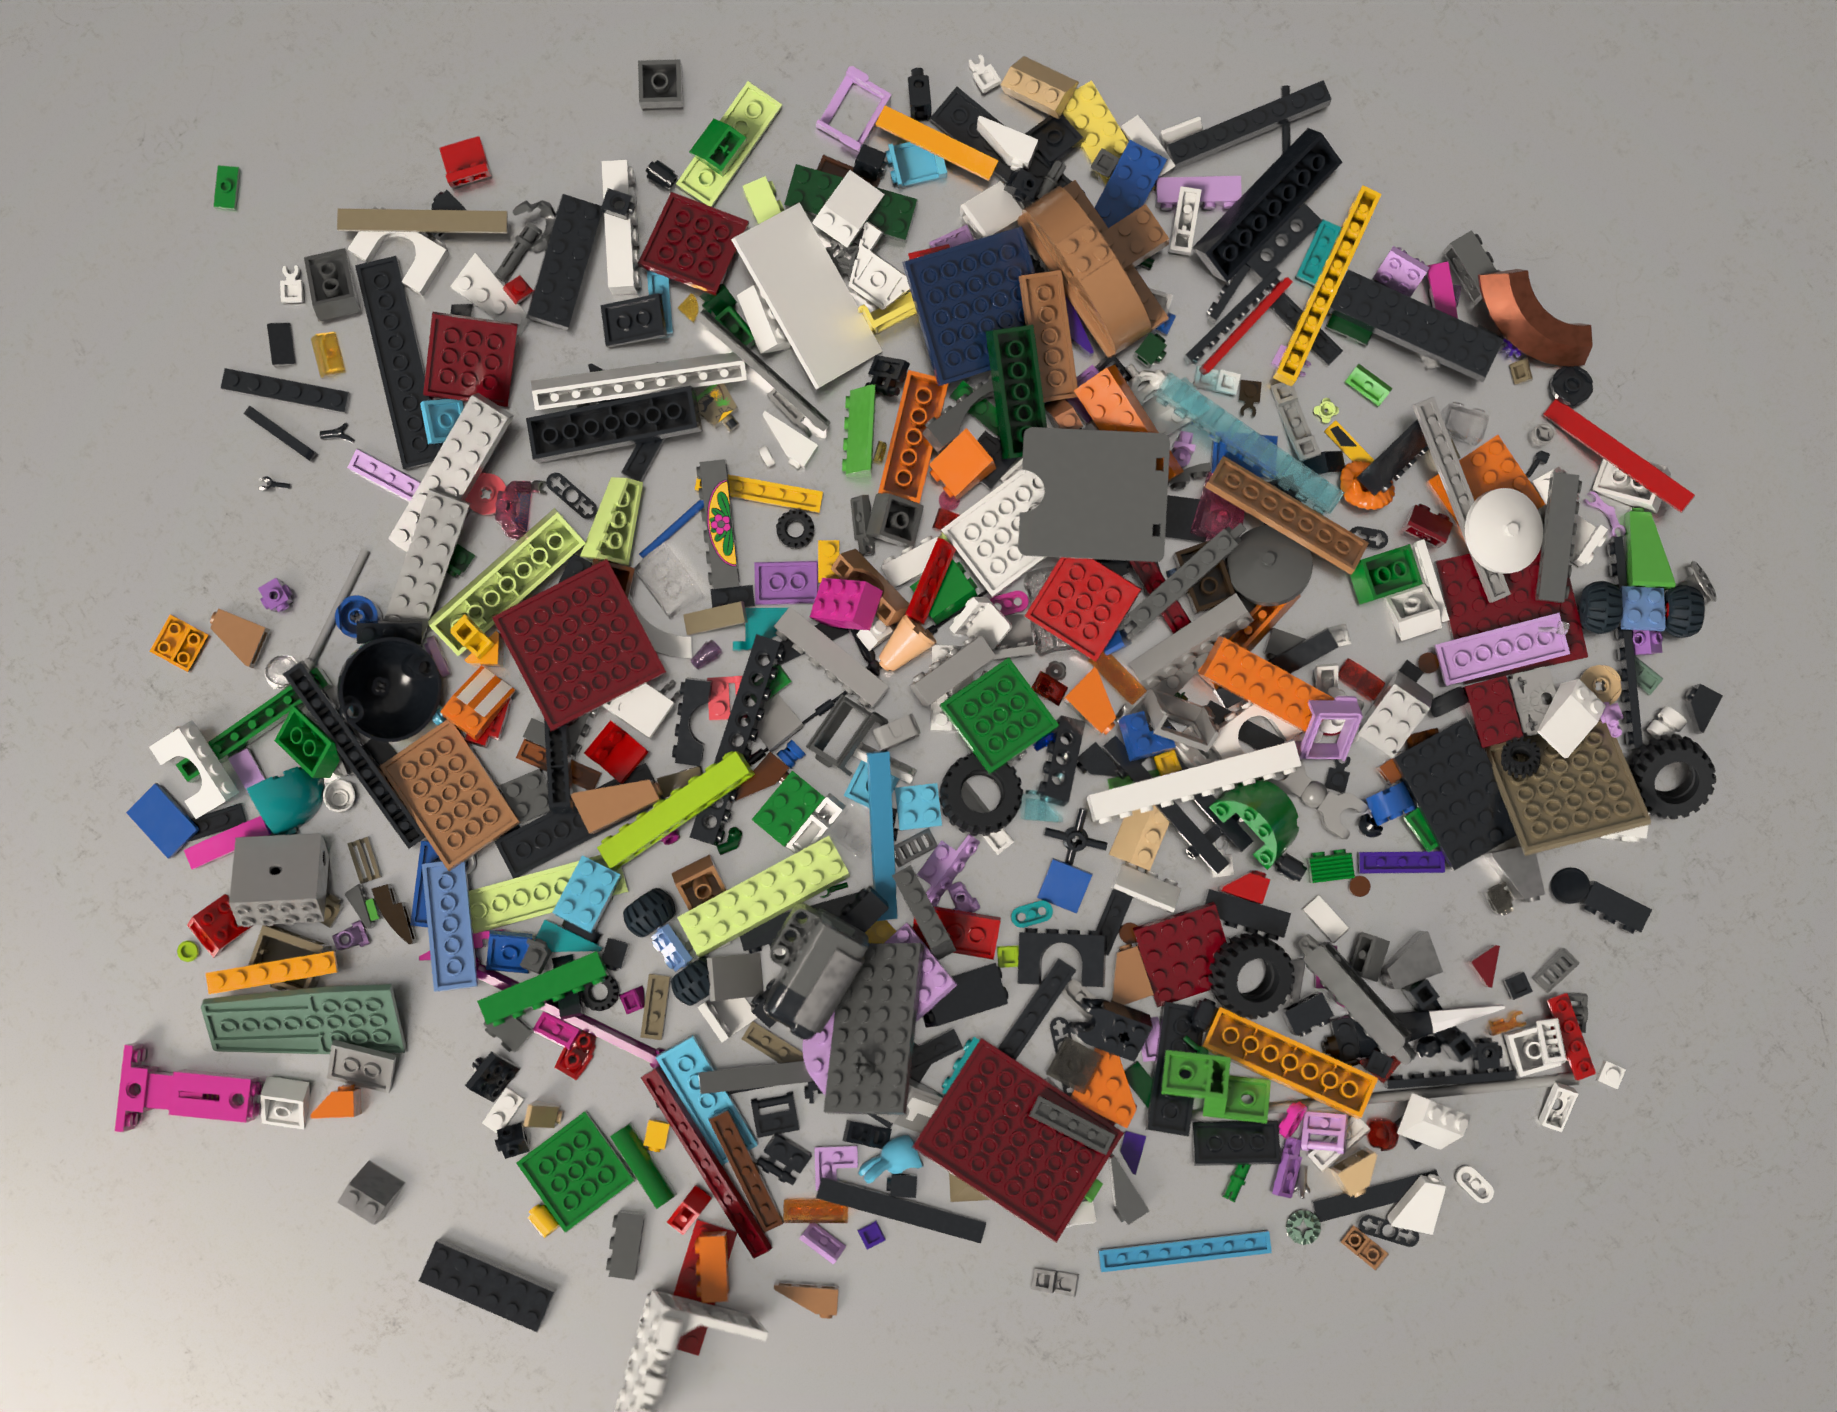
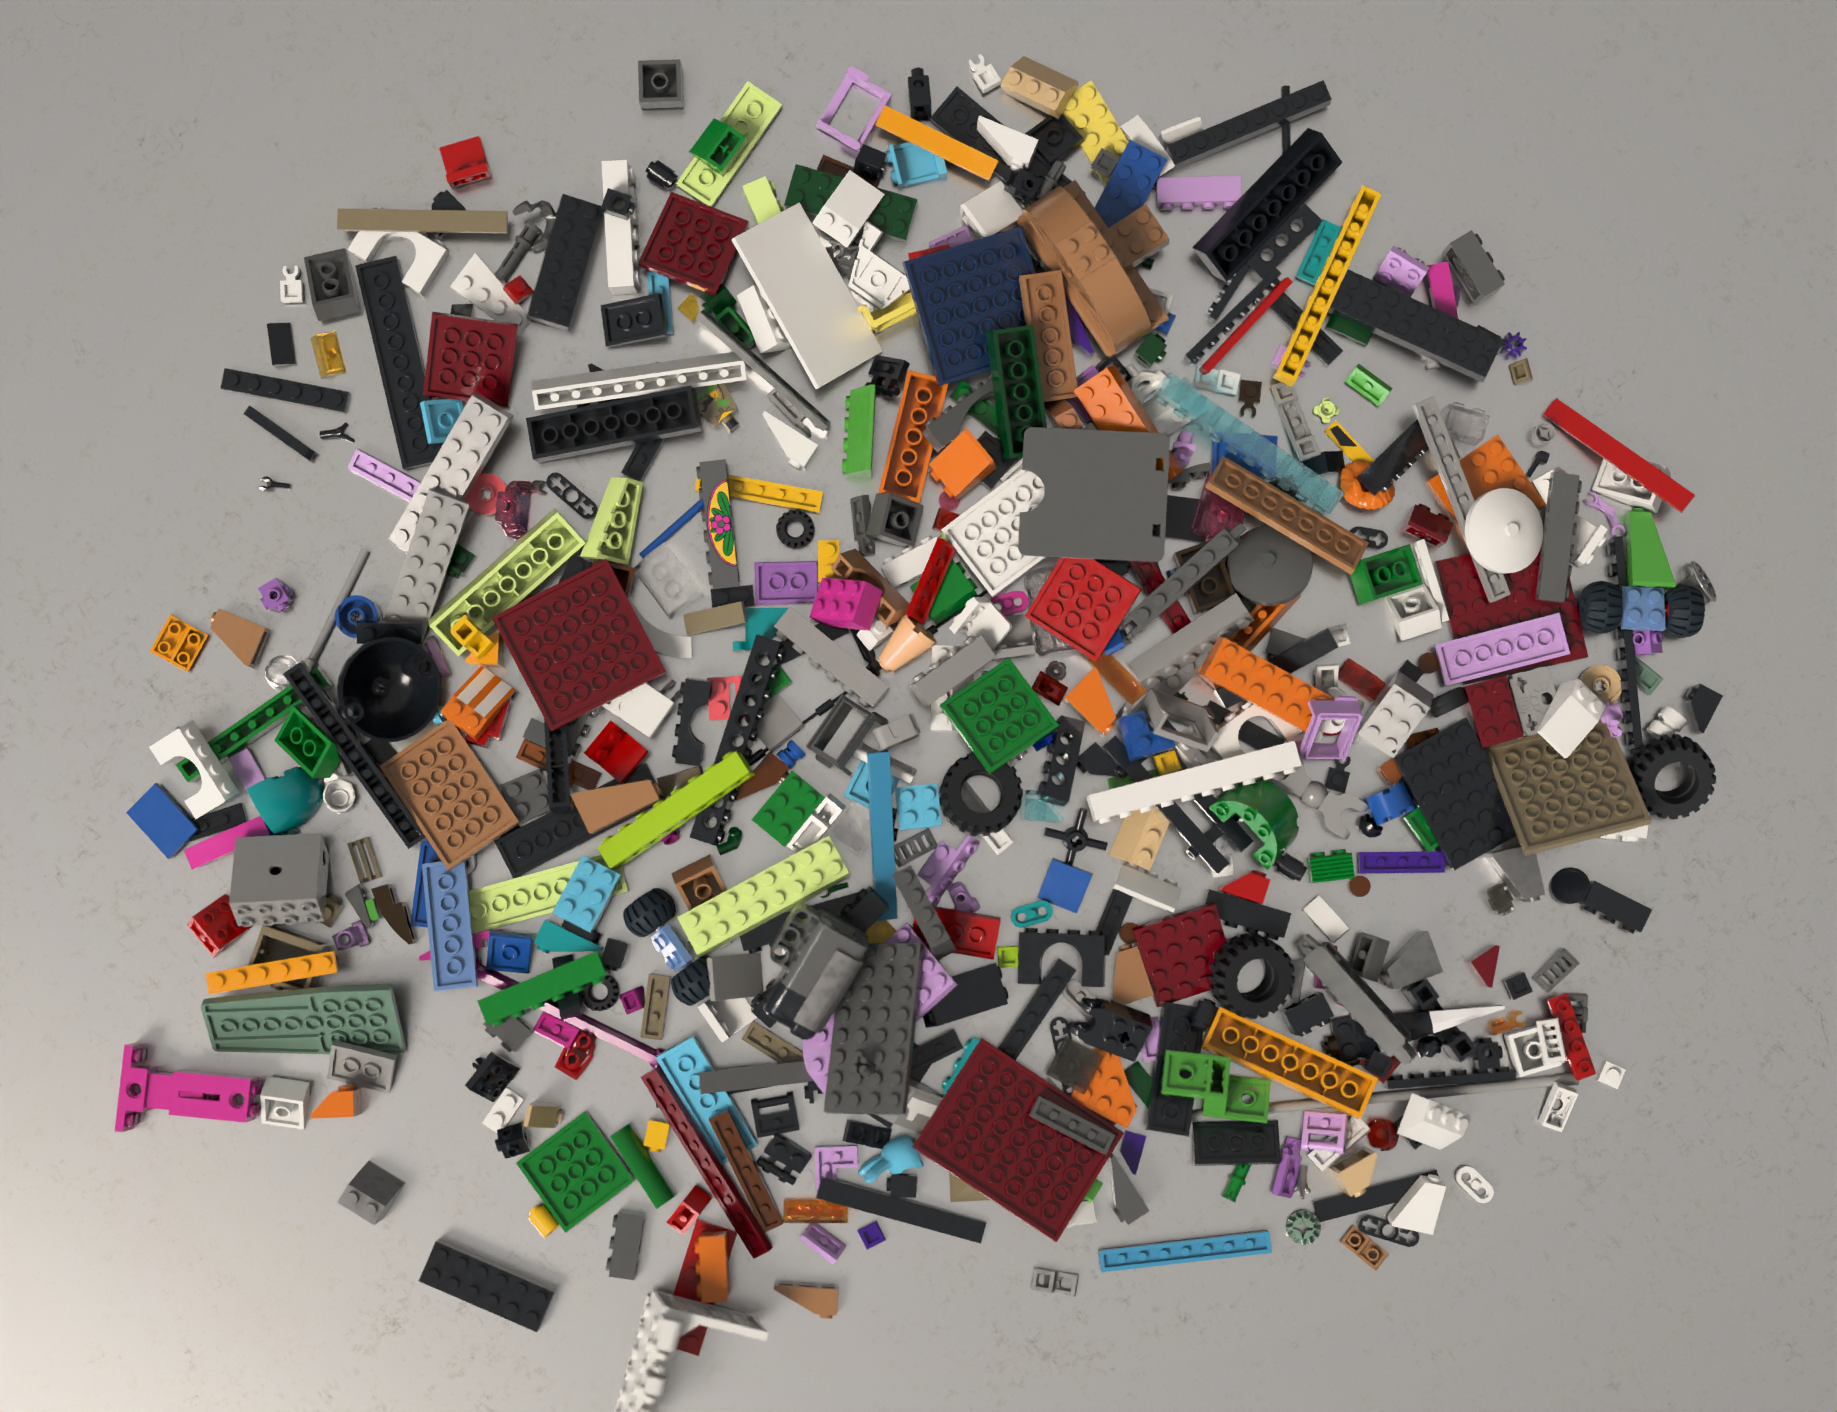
lime tile [177,940,200,962] -> none
green plate [213,165,240,210] -> none
dark grey bracket [520,938,552,974] -> none
clear purple cone [690,639,722,670] -> none
white tile [759,445,776,467] -> none
clear yellow tile [873,440,887,462] -> none
white slope [1169,186,1201,256] -> none
green hand [1183,1035,1209,1055] -> none
dark pink plate [1279,1101,1307,1139] -> none
copper brick [1478,269,1593,366] -> none
black tyre [1501,737,1541,779] -> none
clear hand [1538,621,1570,635] -> none
black tile [1550,366,1593,406] -> none

